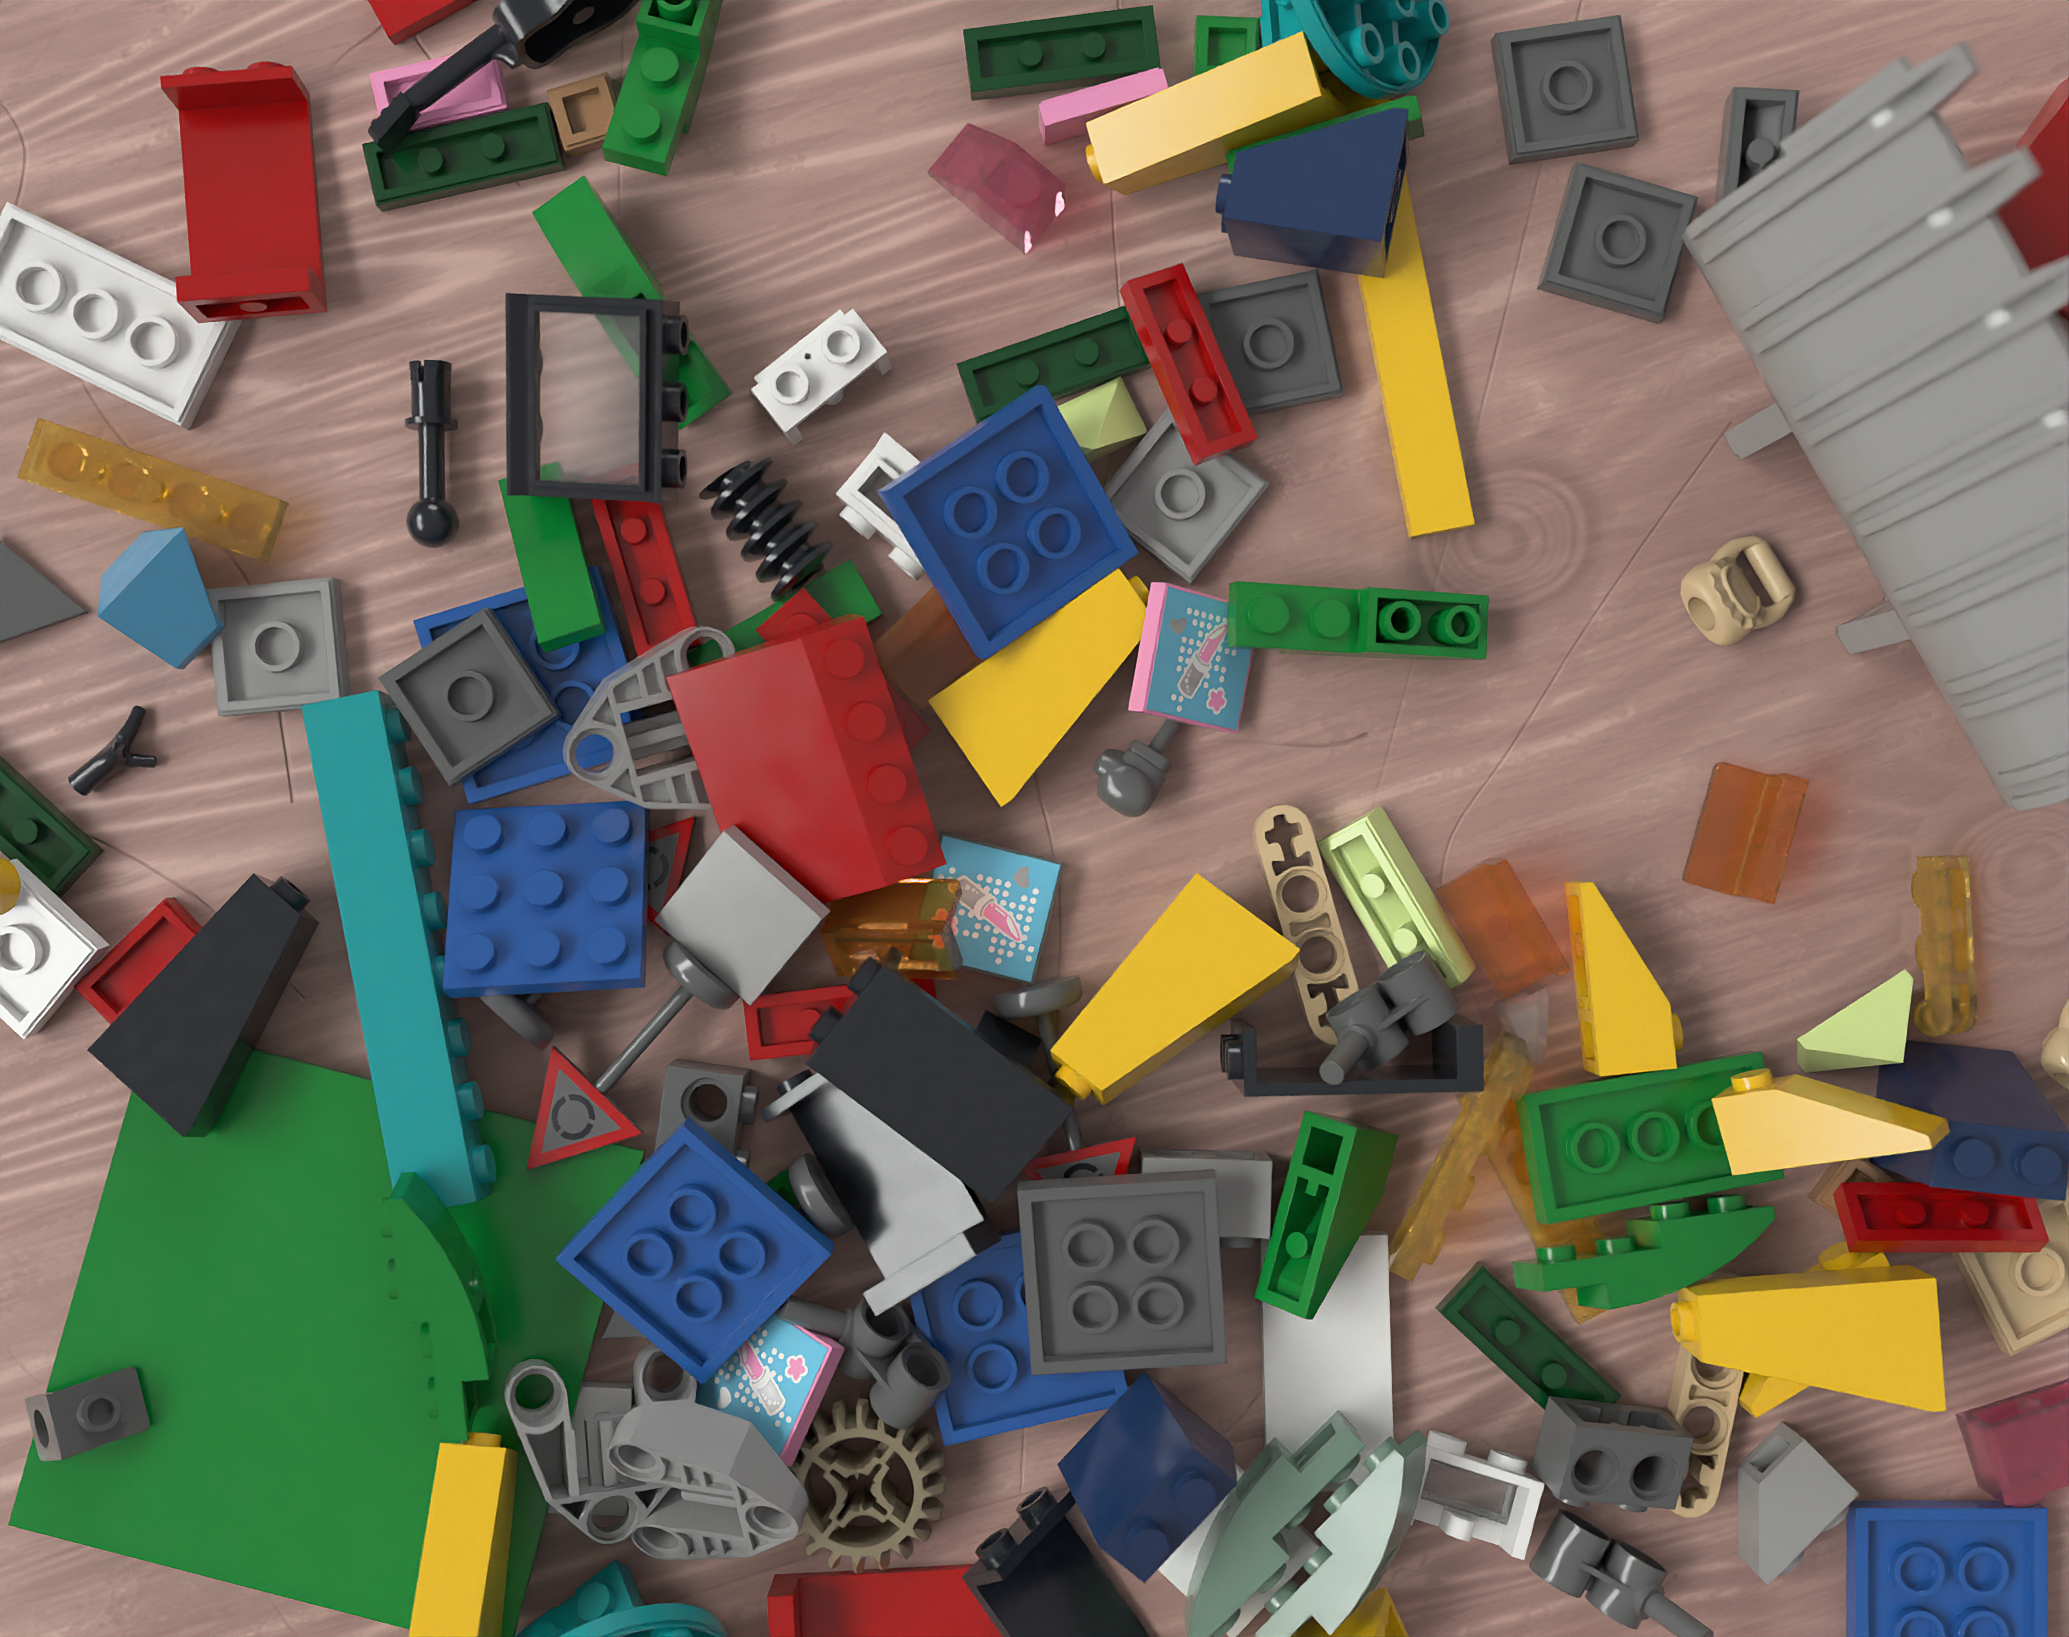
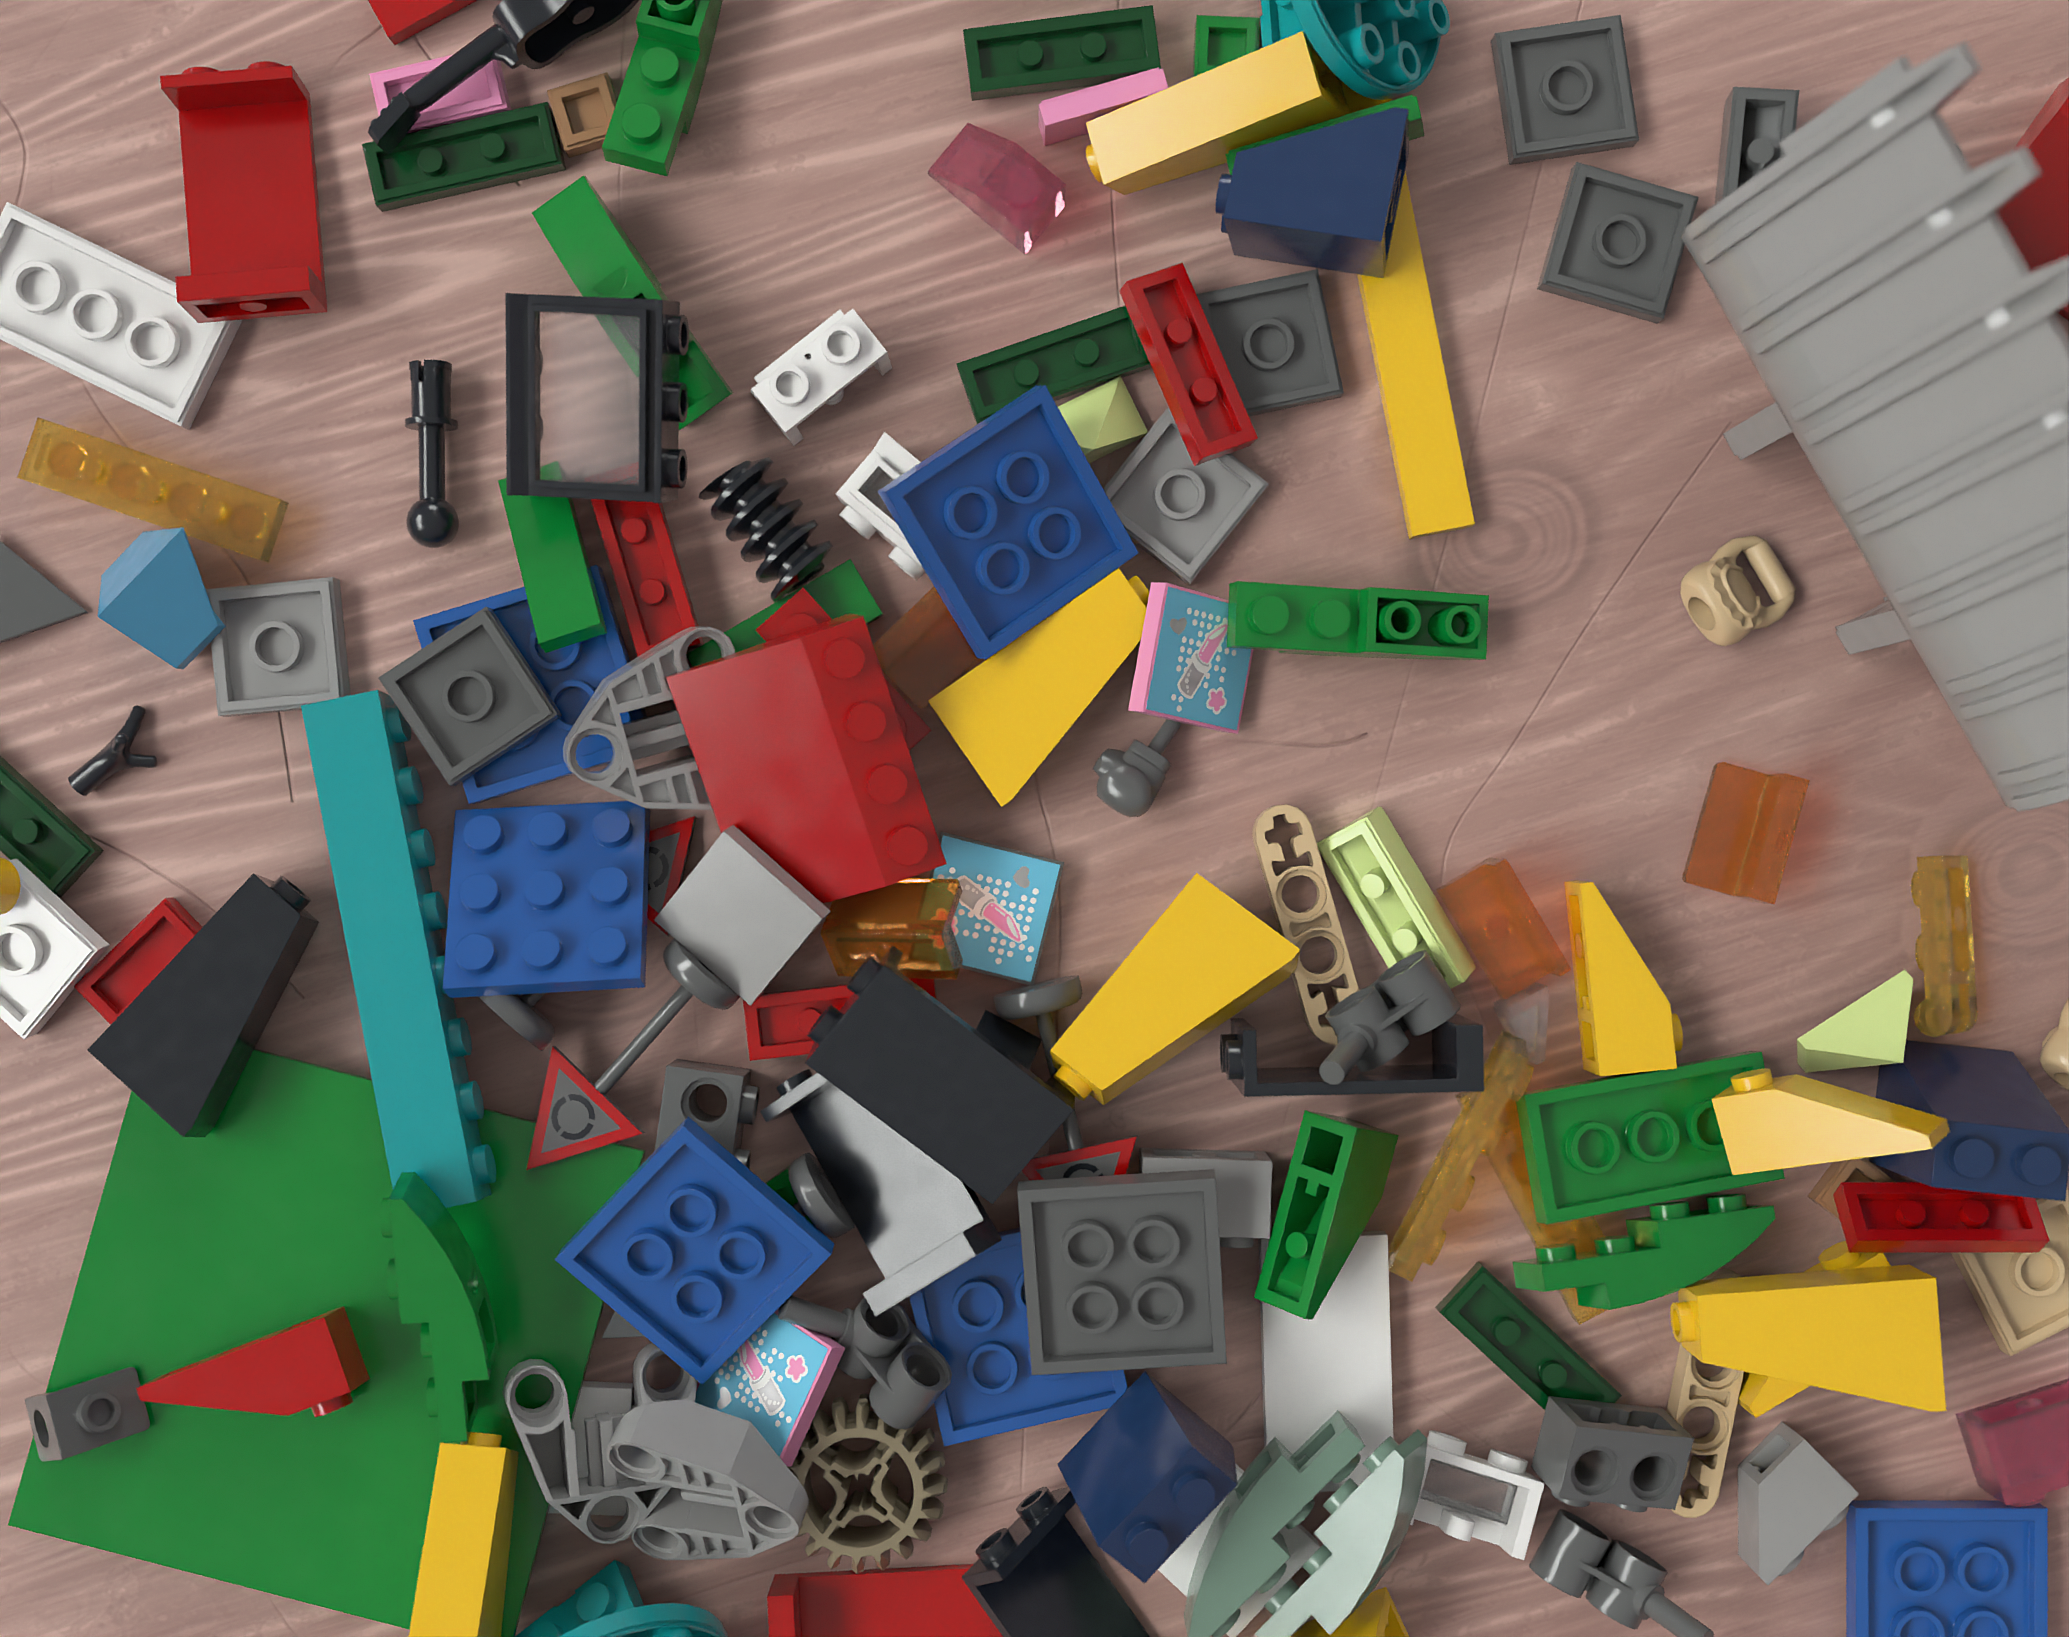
none -> red slope [136,1306,370,1418]

